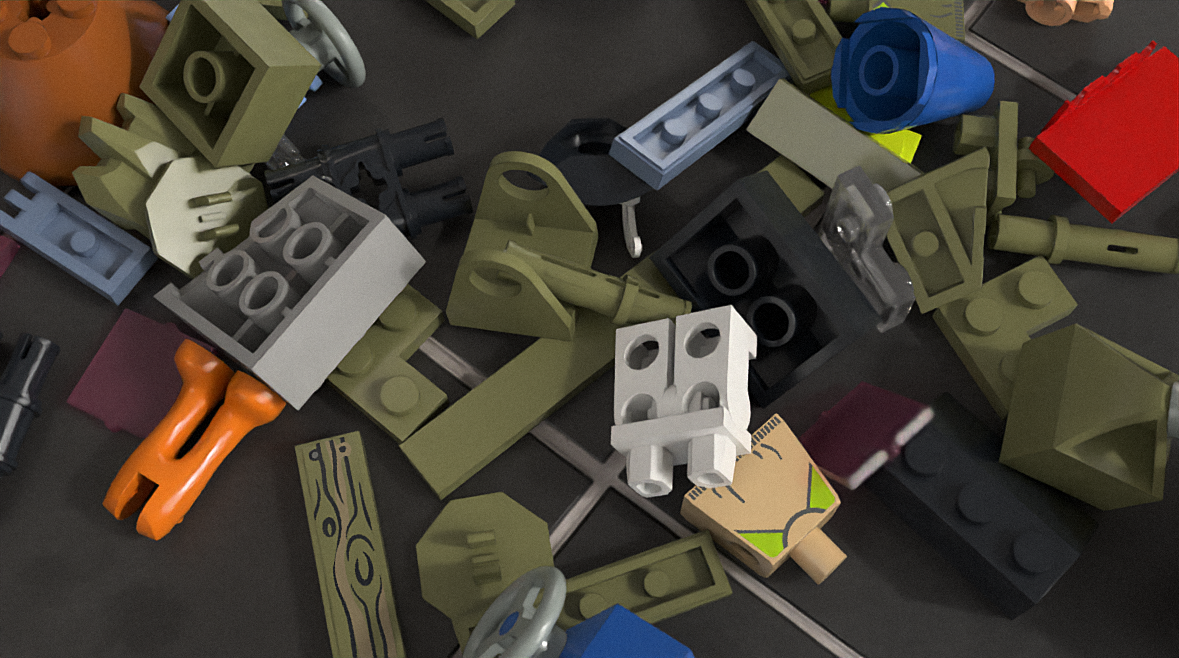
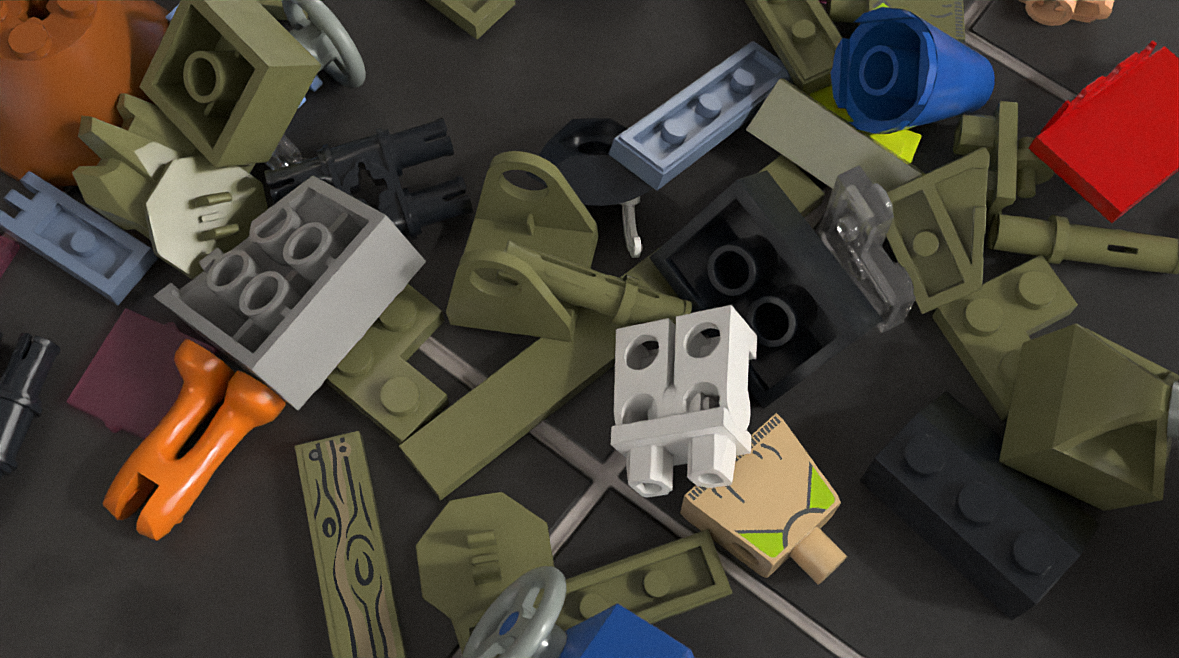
clear pink piece [798,381,935,490] -> none

